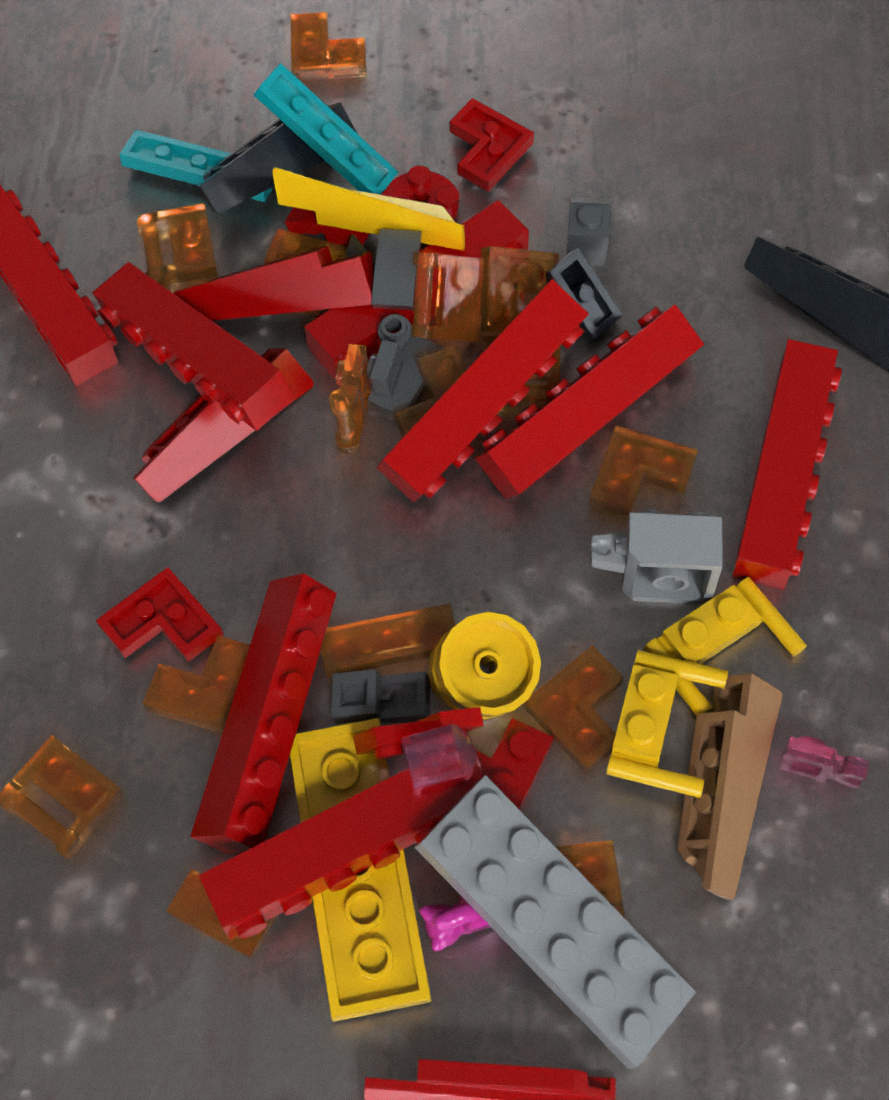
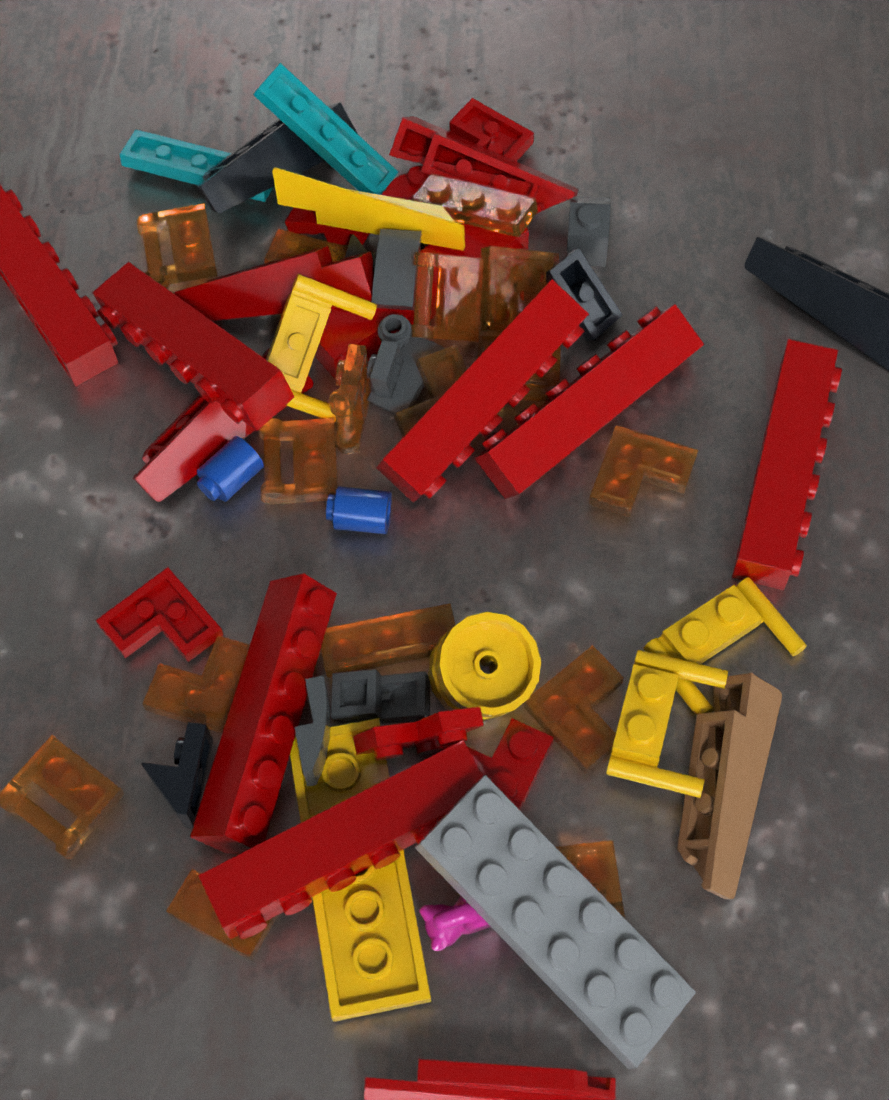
clear orange plate [290,12,367,80] -> none
clear pink plate [401,724,477,790] -> none
light grey hinge [590,509,723,604] -> none
clear pink plate [779,736,869,789] -> none
none -> black slope [141,722,213,828]
none -> blue brick [197,436,264,502]
none -> clear orange plate [259,418,338,505]
none -> yellow plate [266,274,377,423]
none -> dark grey slope [295,675,331,787]
none -> blue brick [326,486,392,535]
none -> red wedge [389,116,579,217]
none -> clear orange plate [412,173,538,237]

